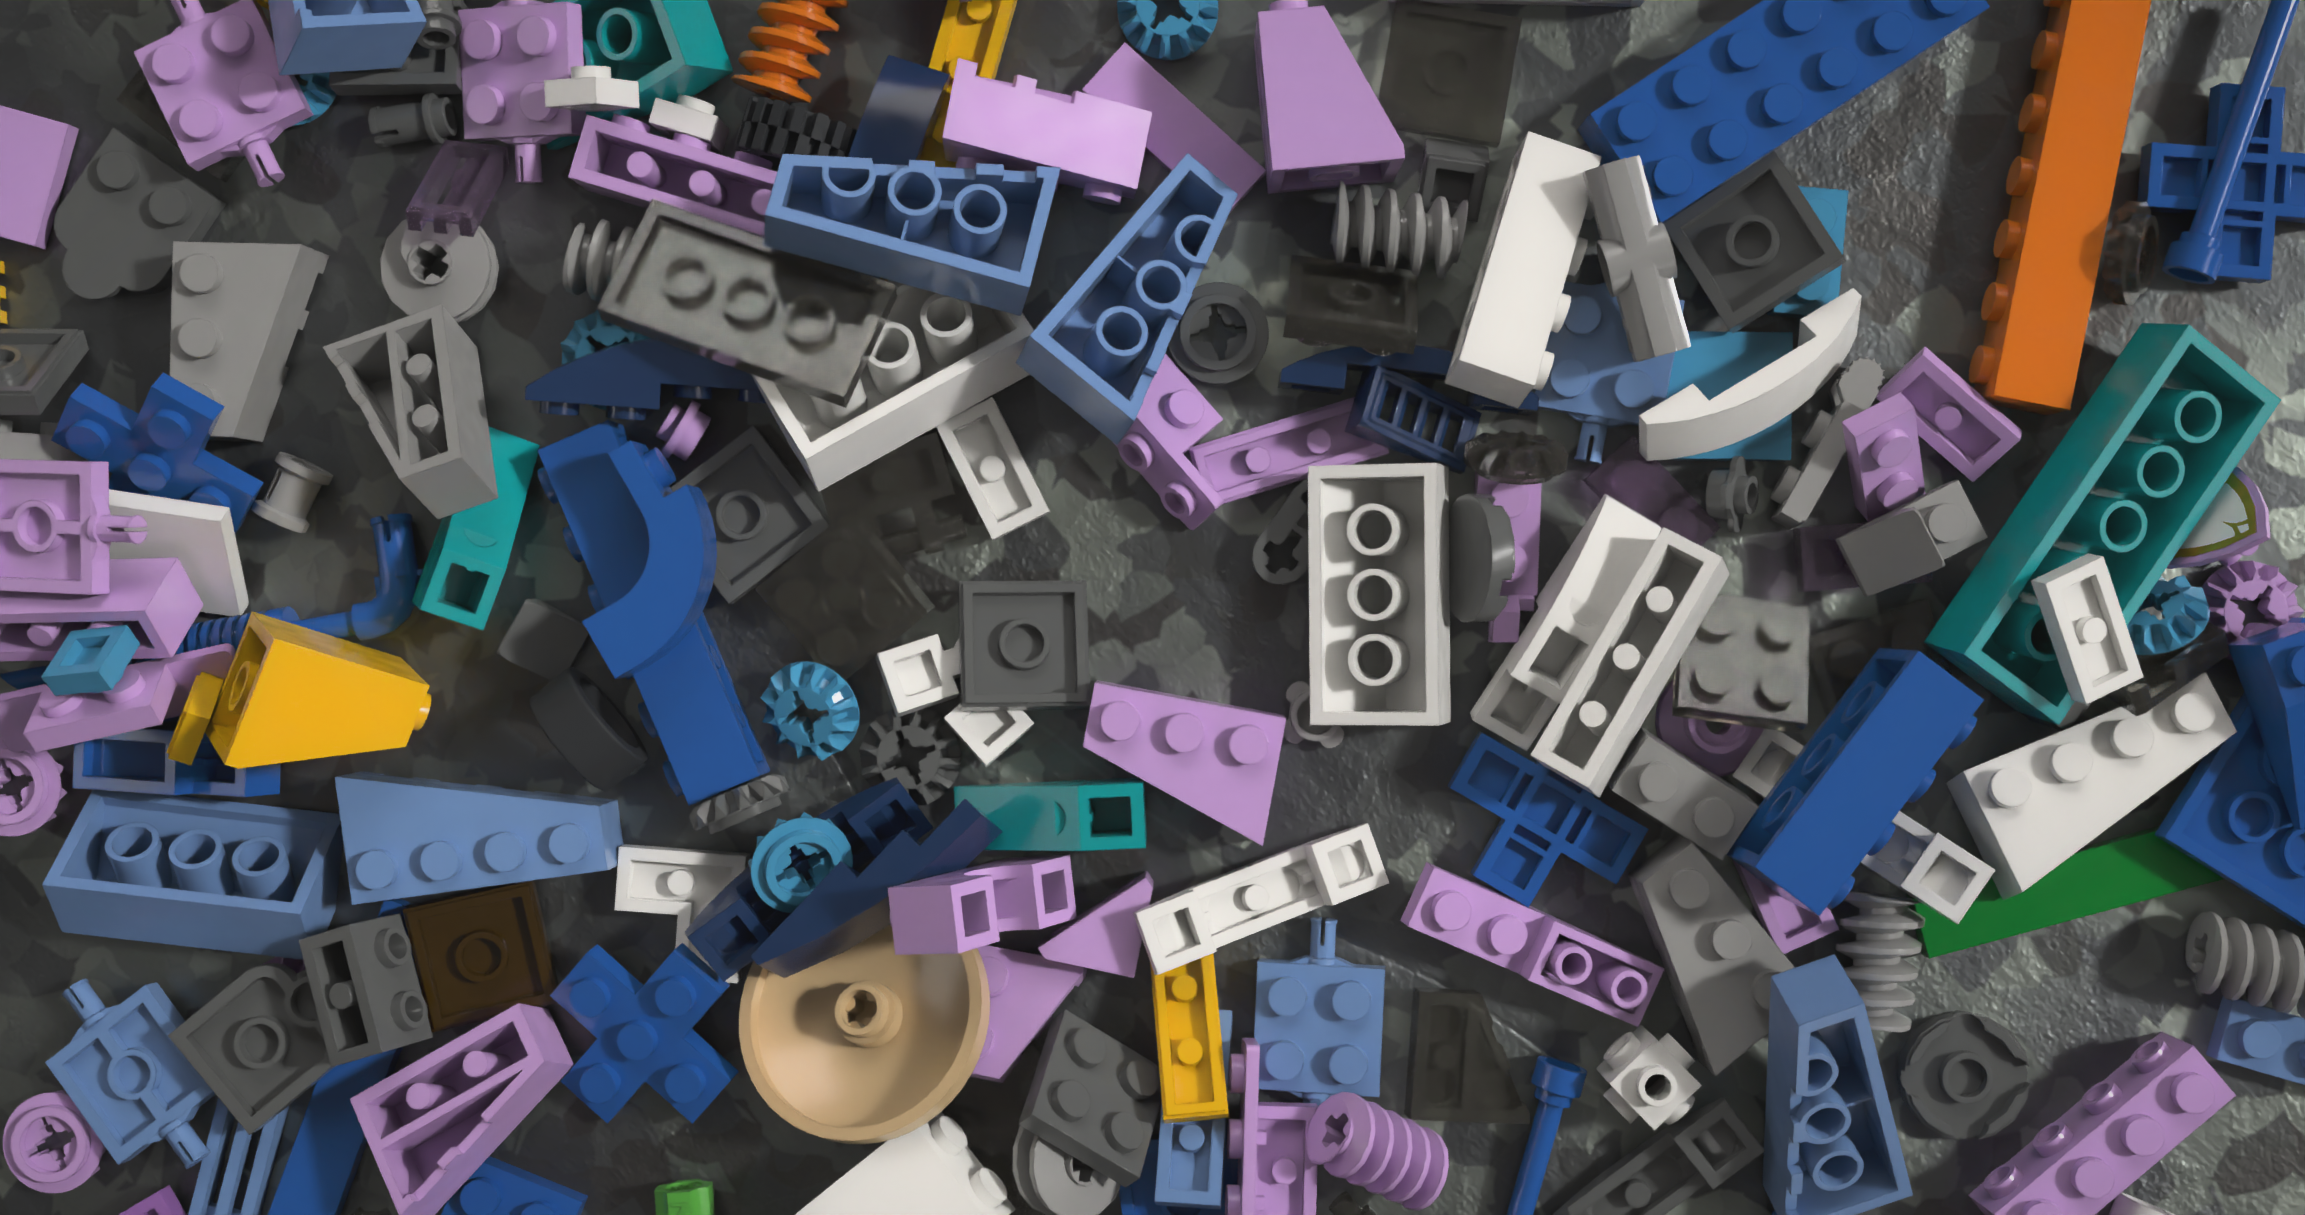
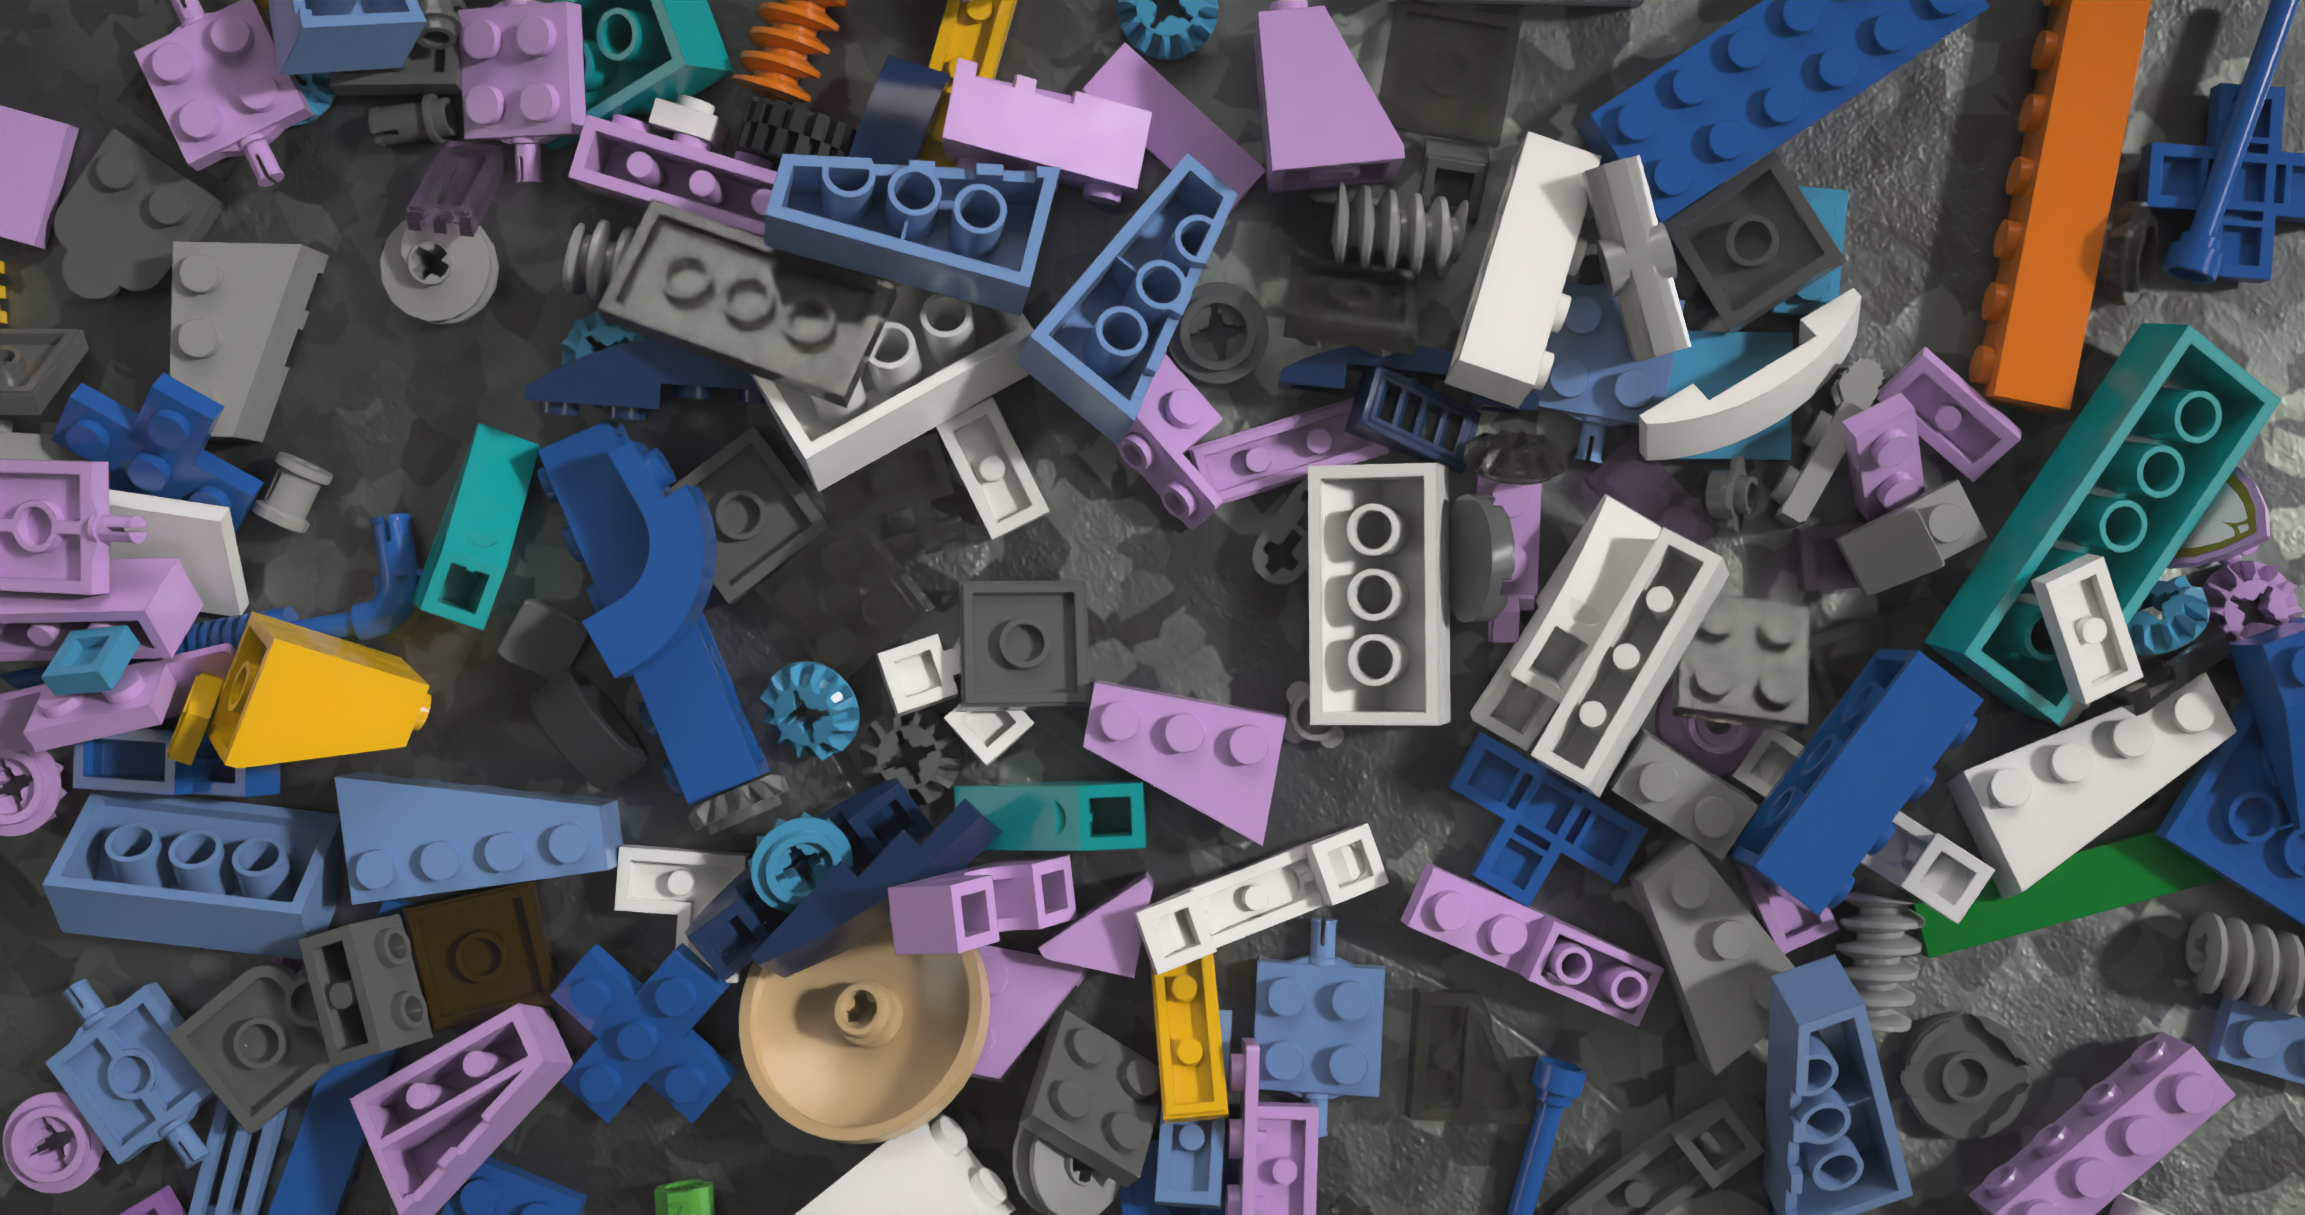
light grey wedge [323,304,498,519] -> none
white plate [544,66,640,112] -> none
lavender plate [655,399,711,461] -> none
lavender piece [1306,1092,1449,1211] -> none
white brick [1596,1025,1702,1130] -> none

